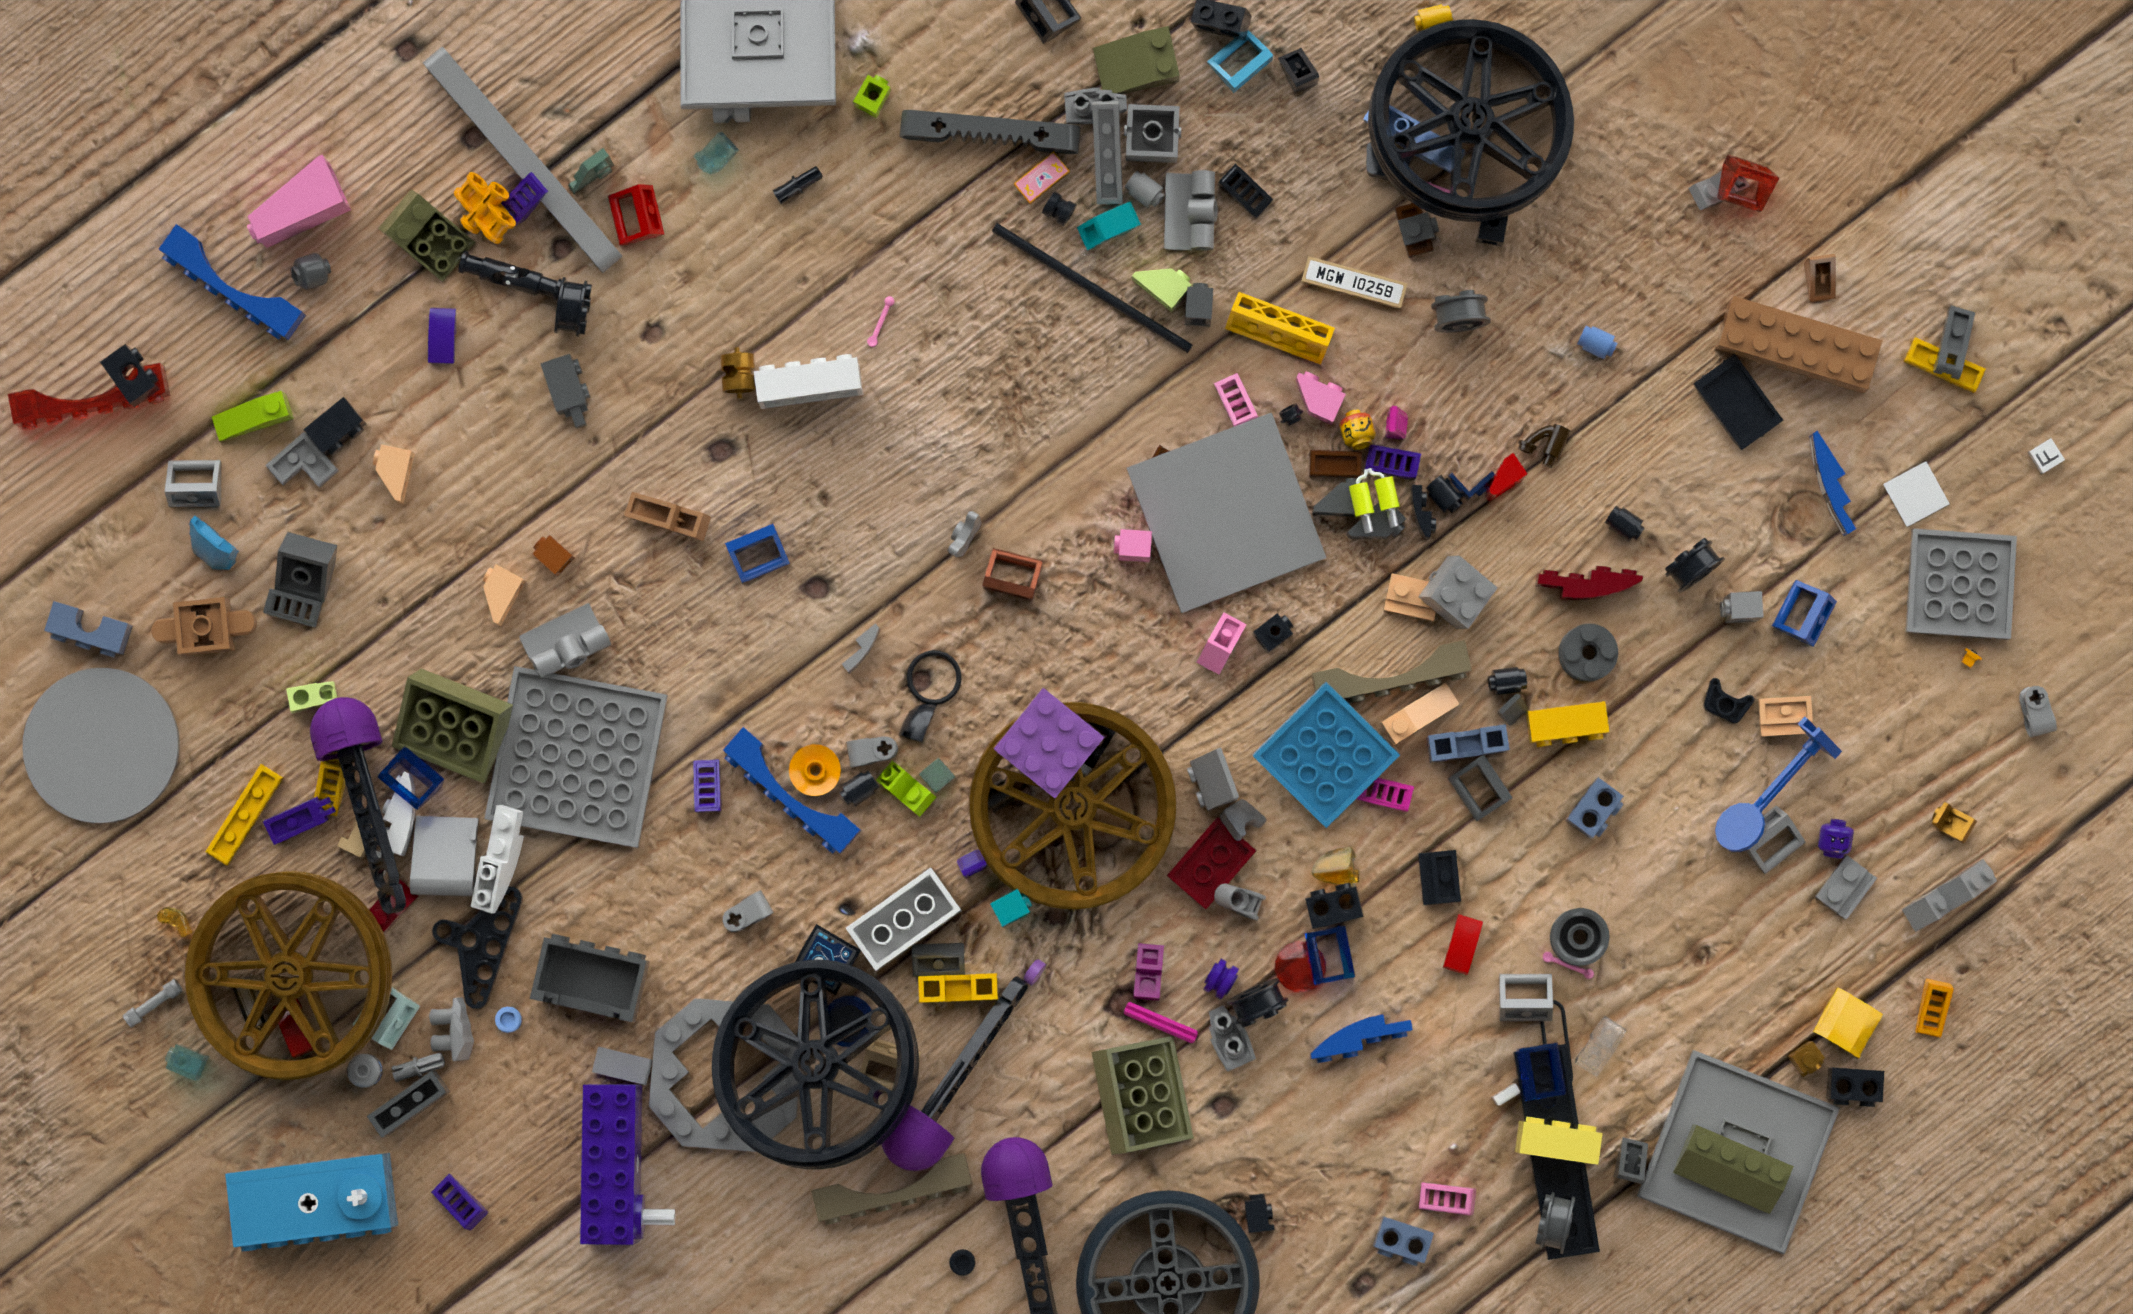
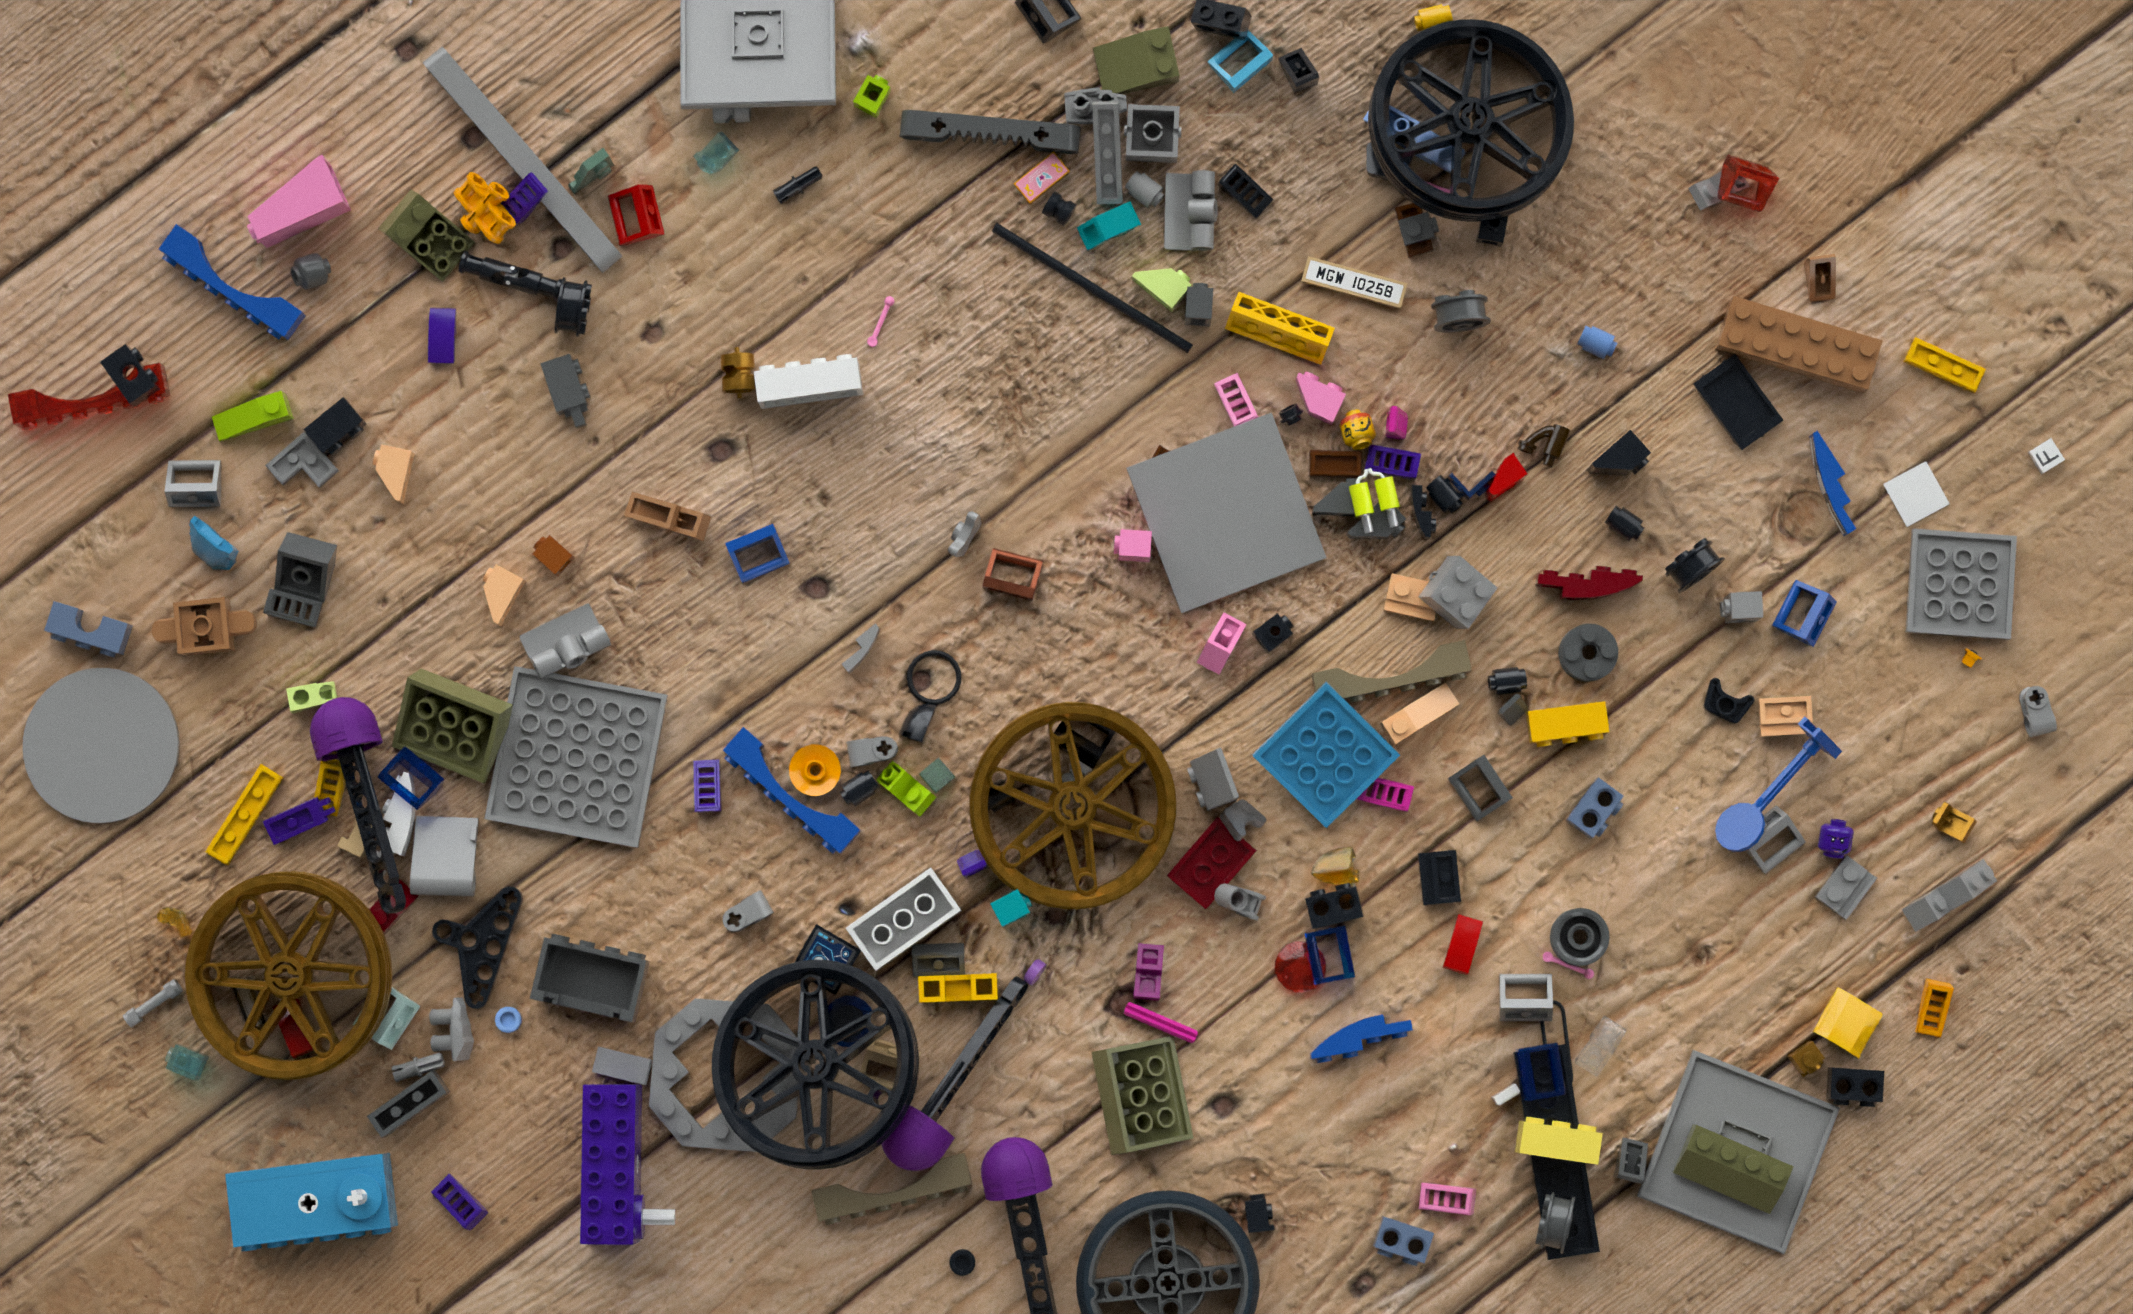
light grey head [347,1054,383,1088] -> none
white slope [471,805,524,913] -> none
medium lavender plate [993,688,1104,798] -> none
dark purple wheel [1203,958,1239,1000] -> none
light grey connector [1209,1006,1256,1072] -> none
black wheel [1227,978,1289,1028] -> none
sand blue arch [1426,724,1510,763] -> none
dark grey plate [1933,305,1976,380] -> none
none -> black slope [1586,430,1651,476]

